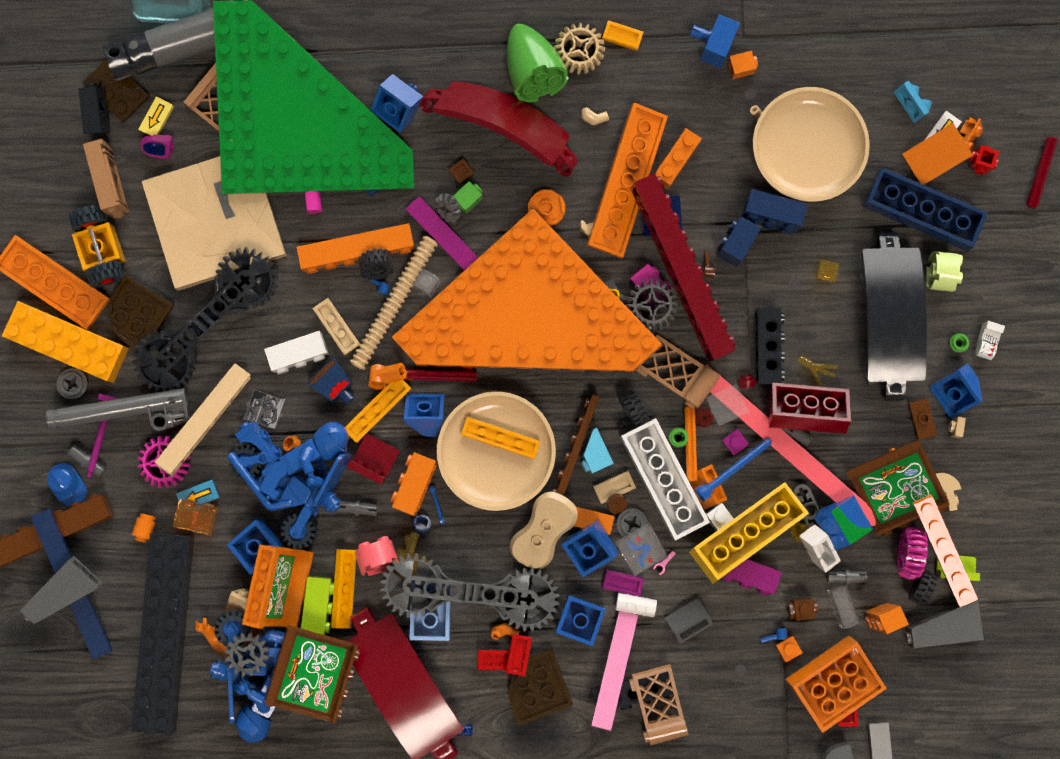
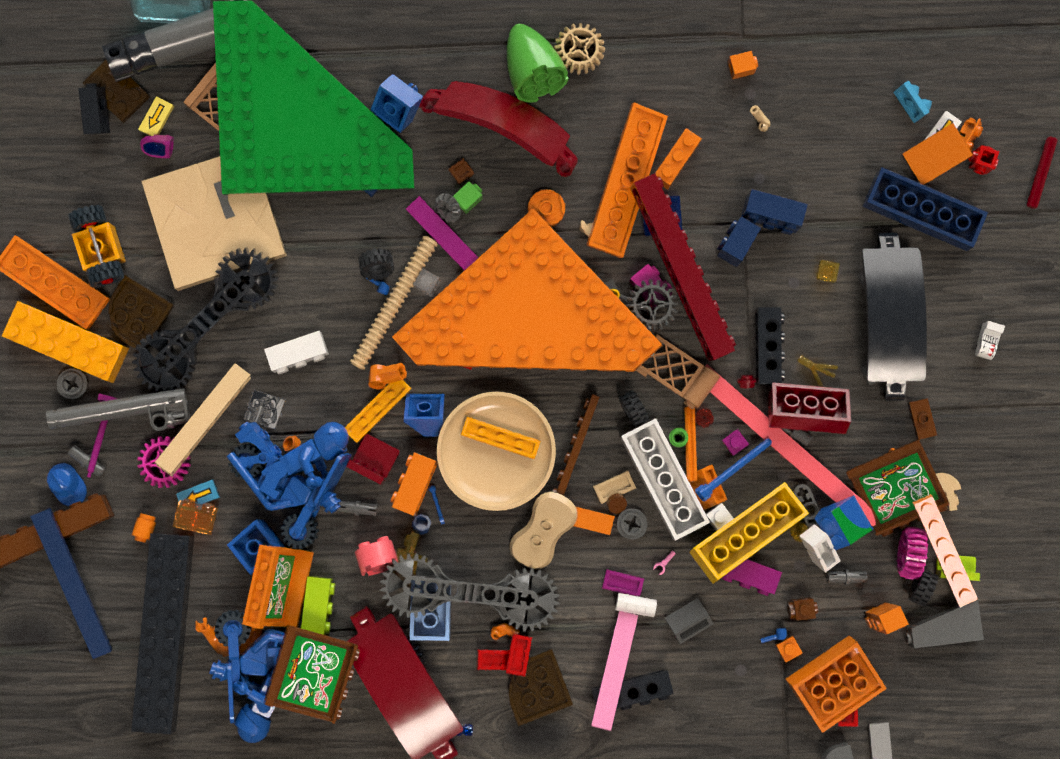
dark grey slope [20,556,103,624] -> none
medium nougat door [83,139,129,218] -> none
tan slope [225,588,249,613] -> none
dark grey gear [225,632,270,677] -> none
orange brick [297,223,415,274] -> none
dark pink brick [305,191,322,214] -> none
dark blue torso [307,358,355,405] -> none
tan tile [312,298,360,355] -> none
light orange plate [331,549,356,628] -> none
dark red axle [403,369,477,382] -> none
blue brick [555,594,606,646] -> none
blue brick [562,520,619,577] -> none
tan arm [581,107,609,125] -> none
medium azure slope [581,428,613,474] -> none
light orange tile [602,20,643,51] -> none
clear tile [616,523,668,576] -> none
medium nougat piece [629,664,688,746] -> none
blue brick [690,14,740,68] -> none
reddish brown hand [704,251,716,278] -> none
clear piece [706,384,750,426] -> none
tan dish [753,87,870,202] -> none
clear brick [827,585,859,629] -> none
yellowish green brick [925,251,963,292] -> none
blue slope [929,363,982,419] -> none
tan plate [948,417,966,438] -> none
bright green plate [949,333,969,353] -> none

